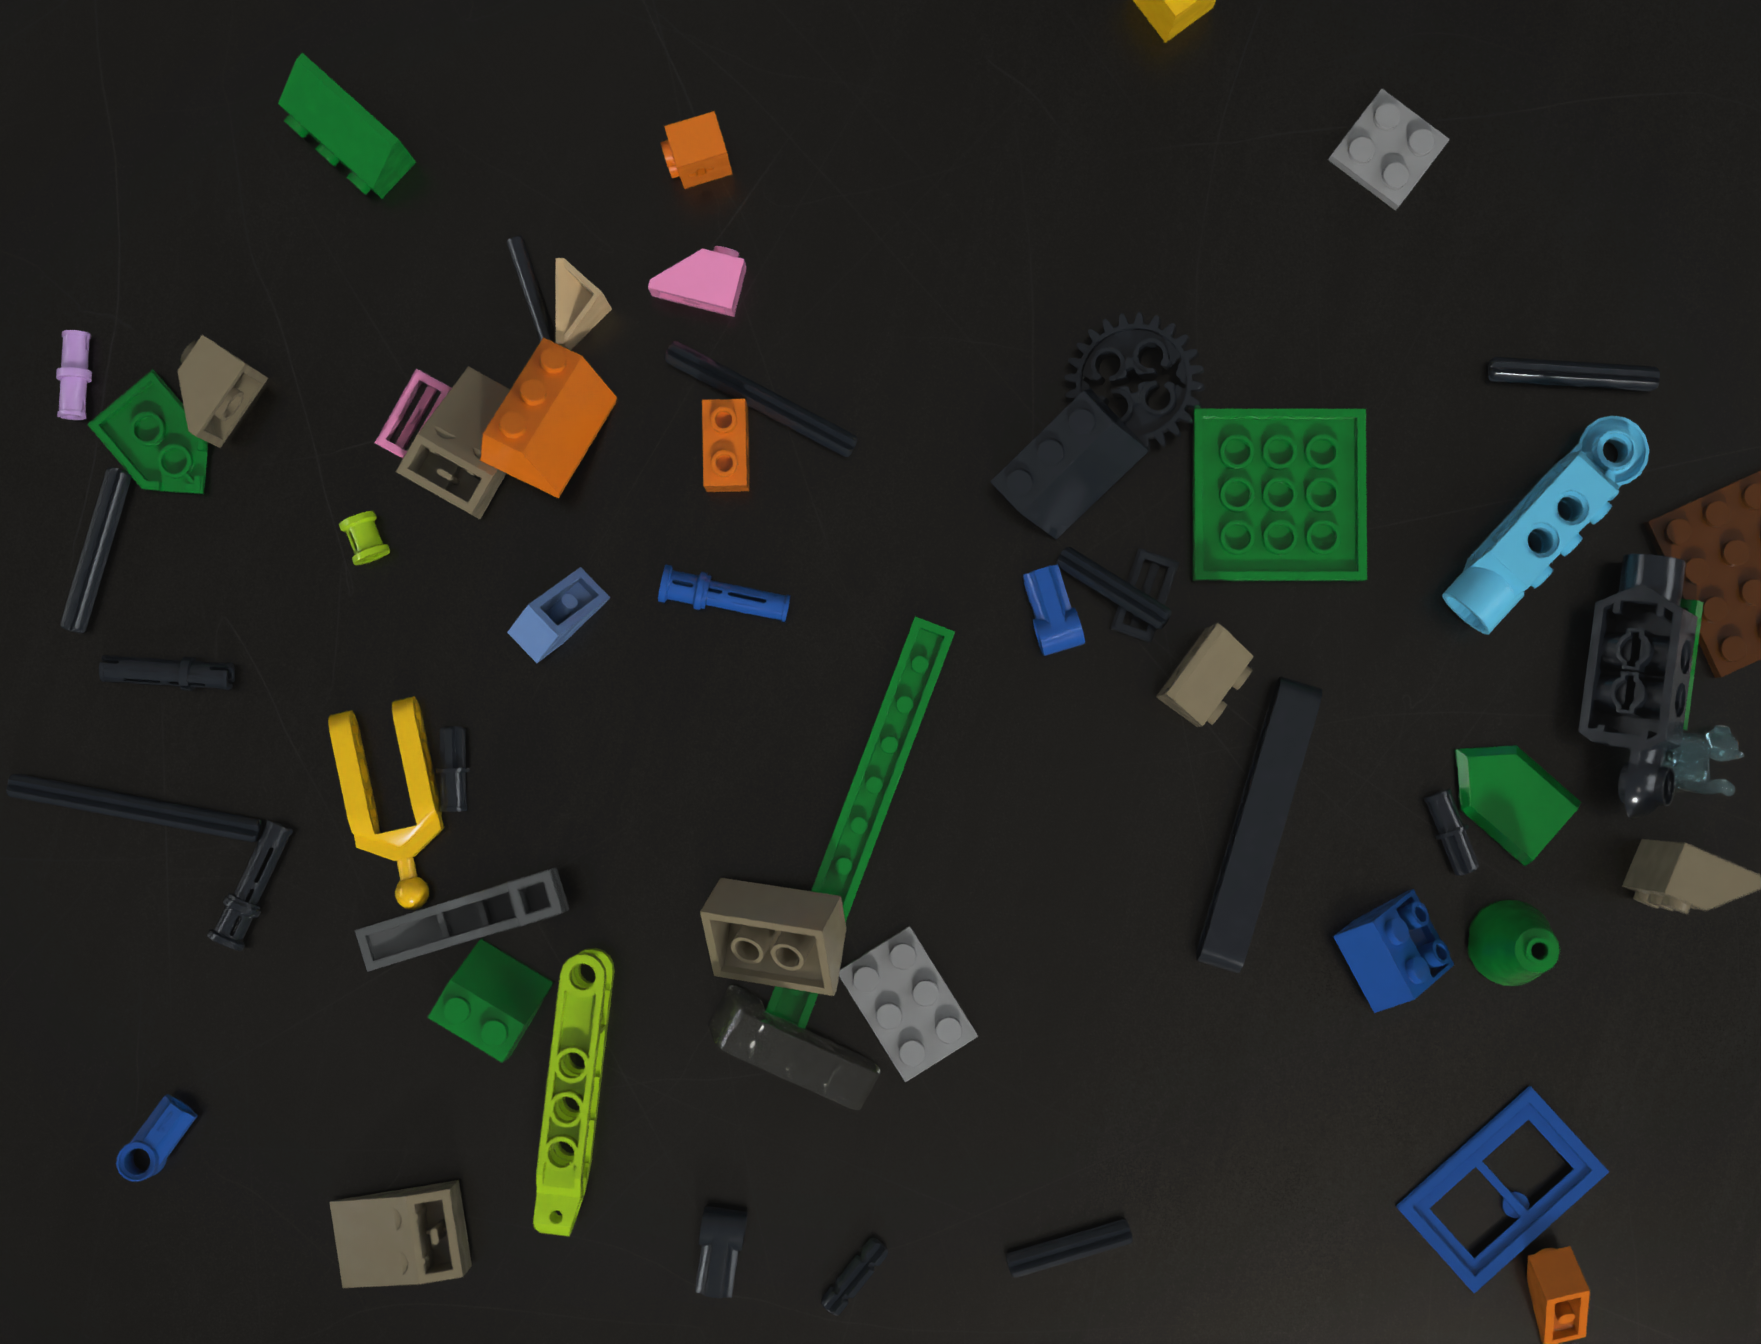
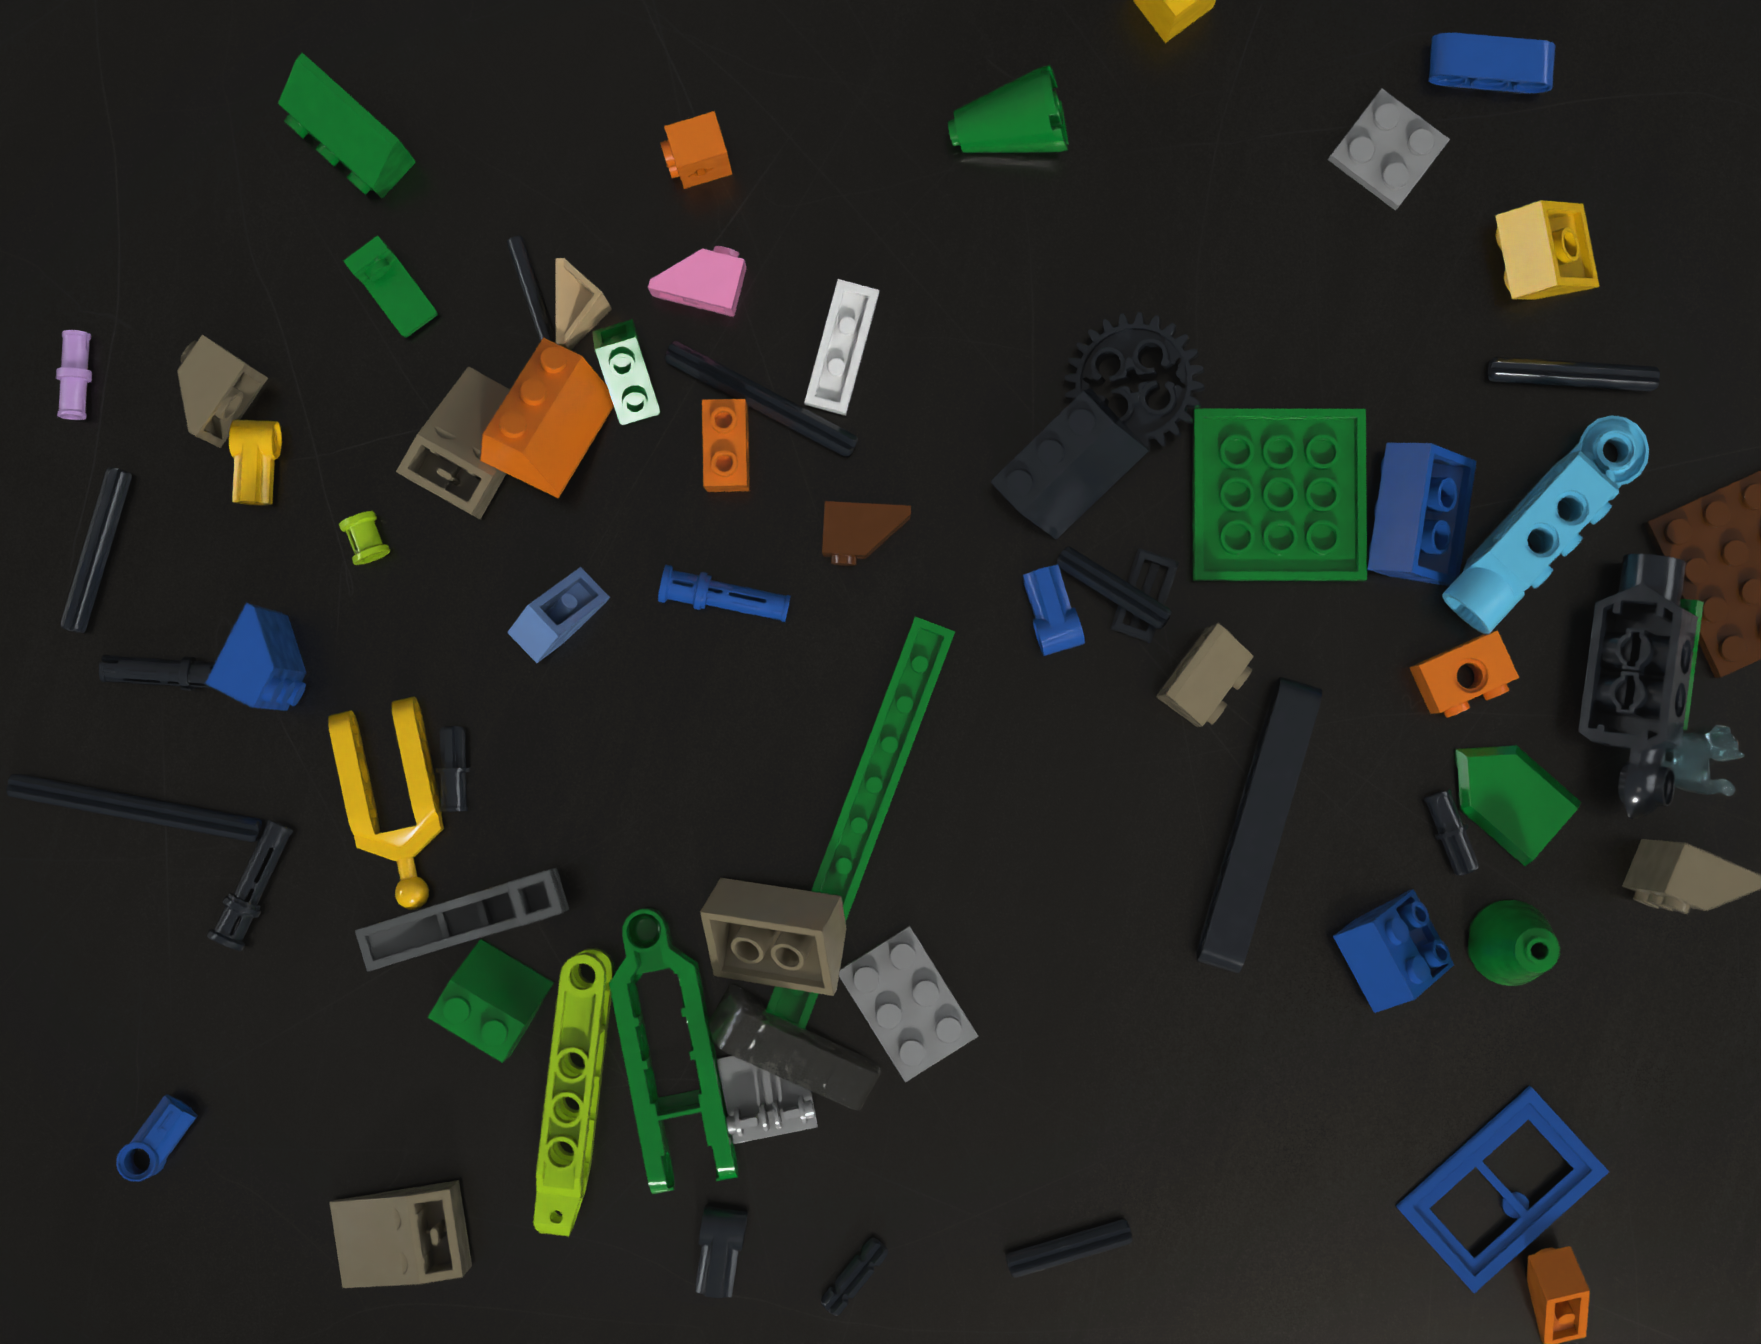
green tile [87,369,208,494] -> none
bright pink tile [375,369,452,458] -> none
none -> blue slope [205,603,306,711]
none -> yellow piece [229,419,282,506]
none -> green bracket [343,235,437,338]
none -> bracket [592,319,660,425]
none -> green piece [609,908,738,1194]
none -> light grey hinge [717,1042,818,1144]
none -> white plate [804,279,879,416]
none -> reddish brown slope [822,501,911,566]
none -> green cone [948,65,1069,153]
none -> blue slope [1367,443,1477,586]
none -> orange brick [1409,630,1519,718]
none -> blue beam [1429,33,1556,93]
none -> yellow slope [1495,200,1599,300]

